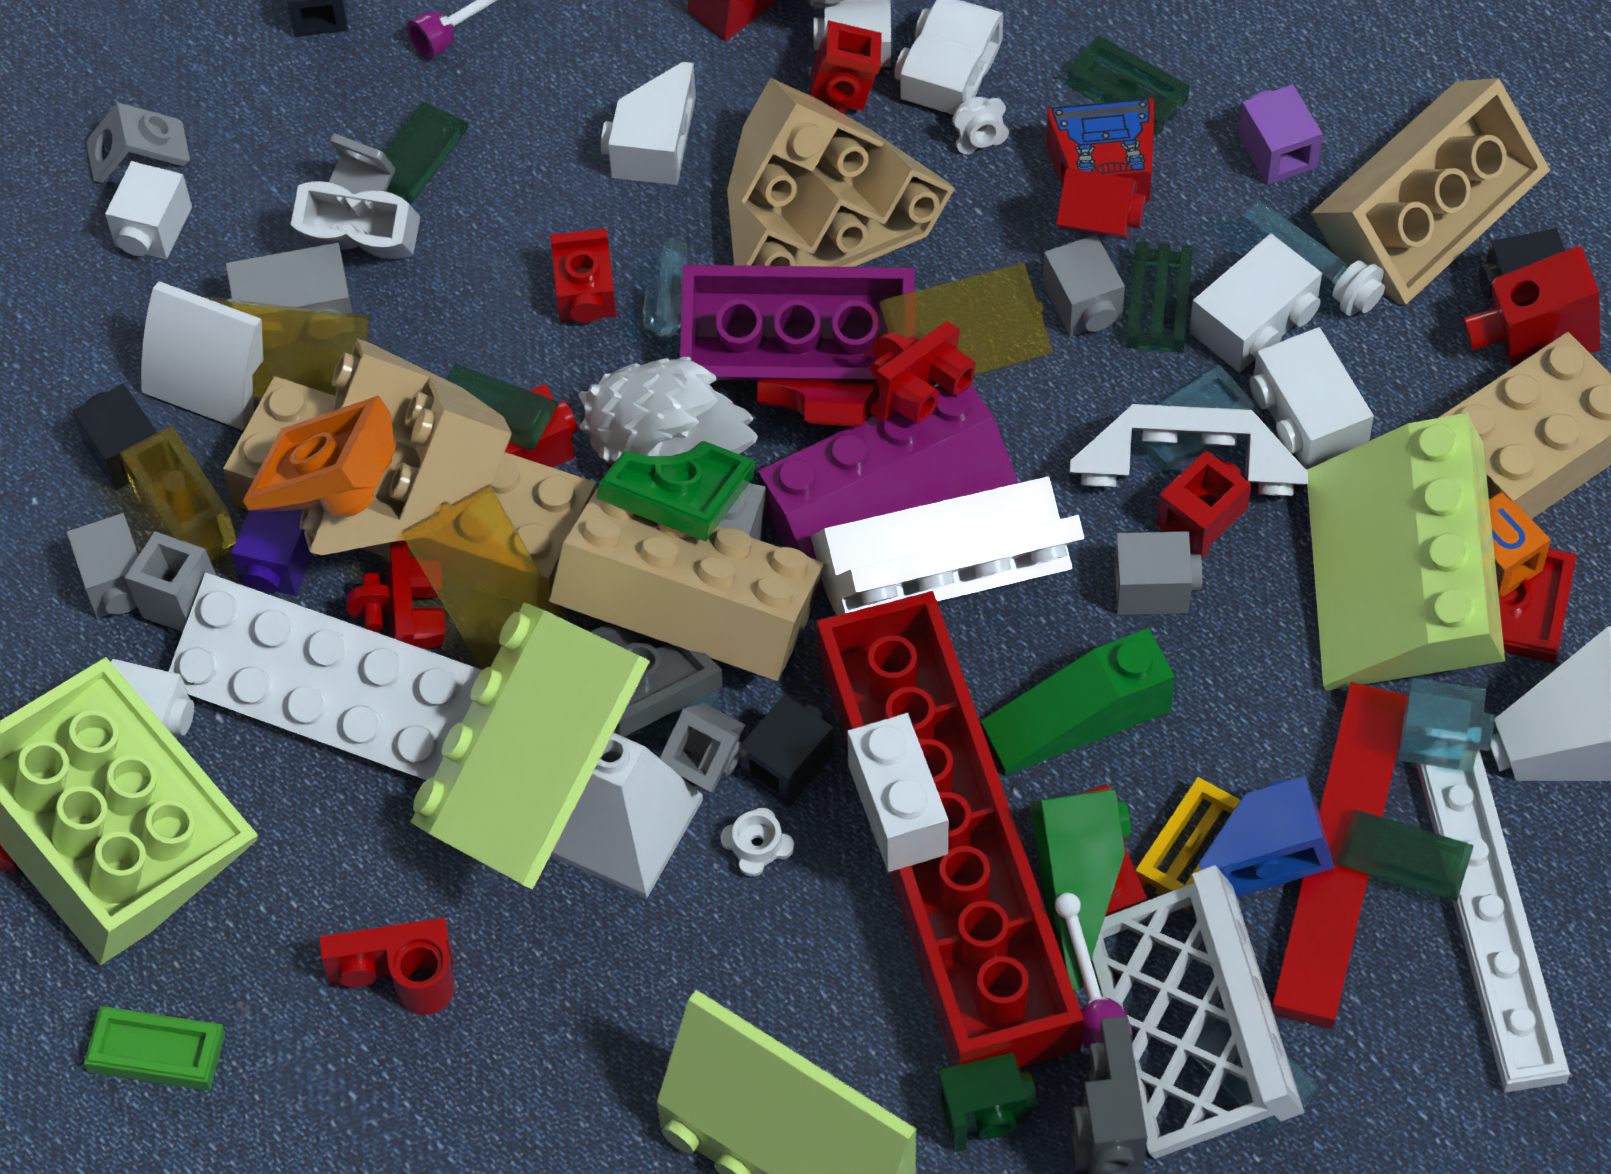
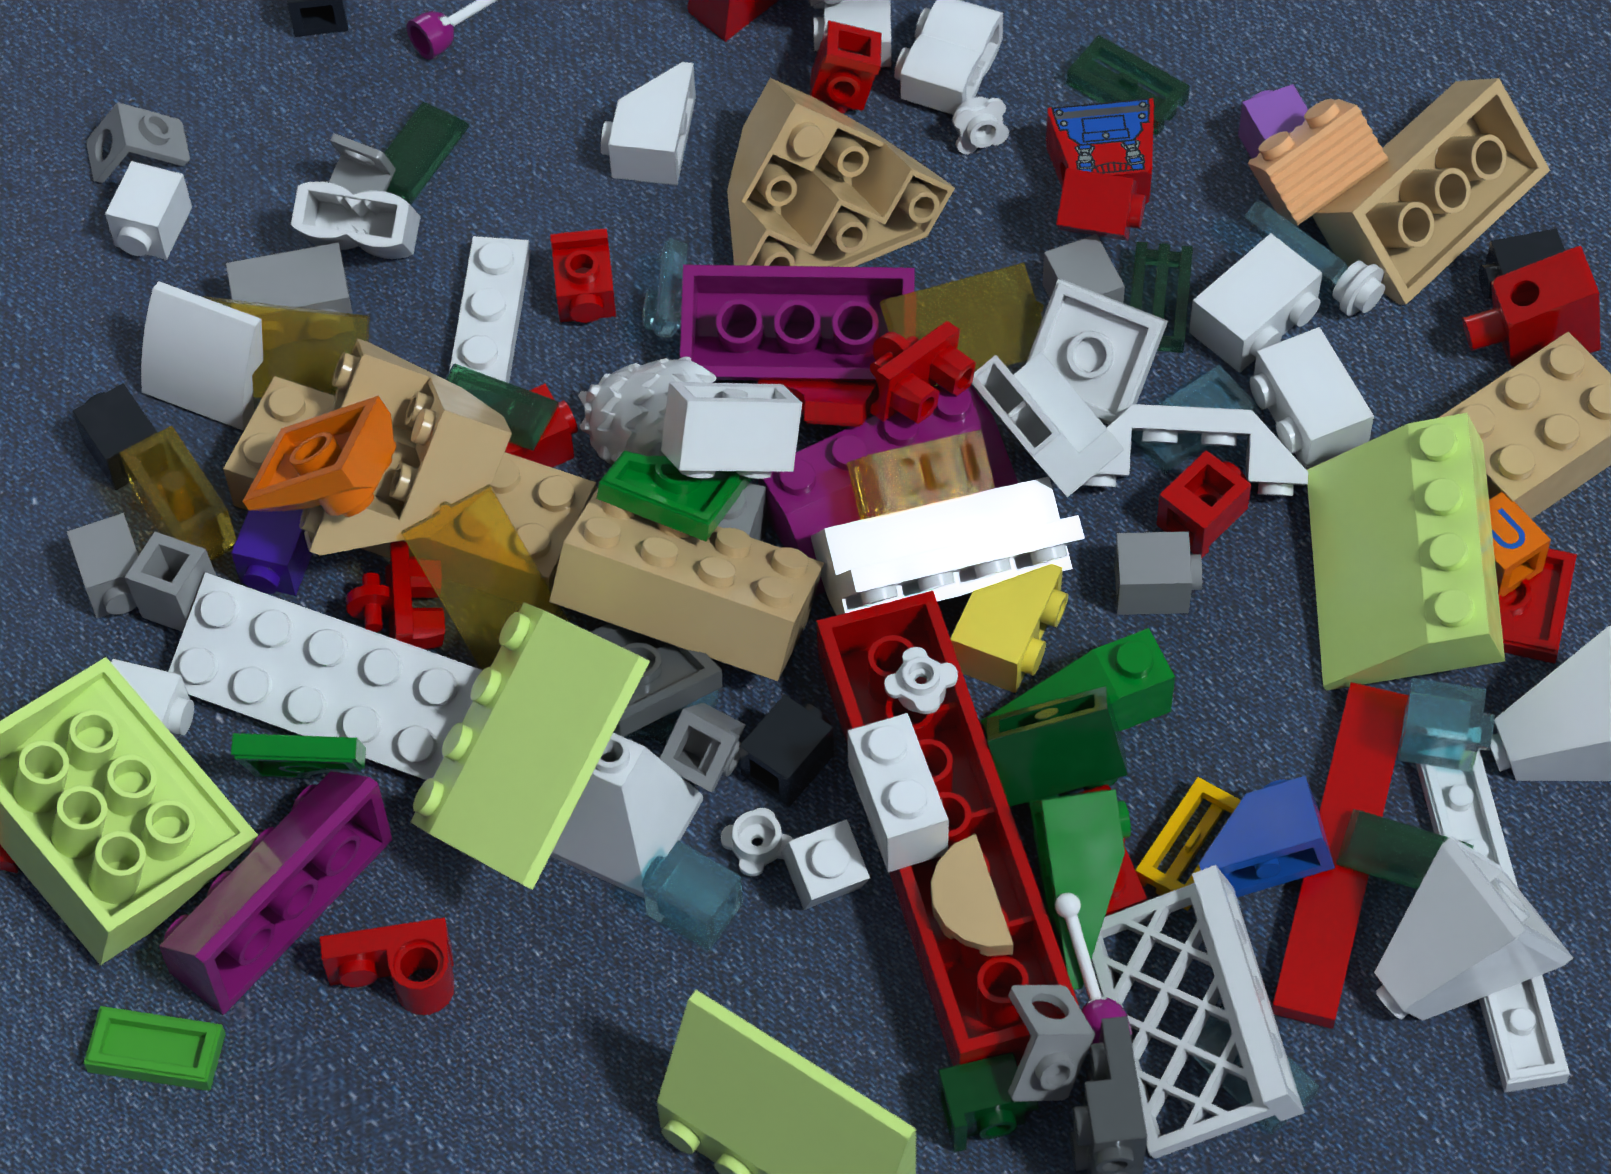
none -> magenta slope [159,771,393,1015]
none -> green tile [231,733,366,779]
none -> white plate [448,236,531,394]
none -> clear light blue brick [642,840,743,951]
none -> white brick [661,382,802,479]
none -> white brick [781,820,870,910]
none -> clear yellow brick [847,430,995,520]
none -> white plate [885,647,958,714]
none -> tan tile [931,834,1013,956]
none -> light yellow slope [950,563,1068,693]
none -> white piece [972,351,1125,498]
none -> dark green brick [987,686,1128,807]
none -> light grey bracket [1008,985,1095,1101]
none -> white tile [1026,279,1168,425]
none -> light nougat brick [1248,99,1388,226]
none -> white slope [1374,836,1573,1021]

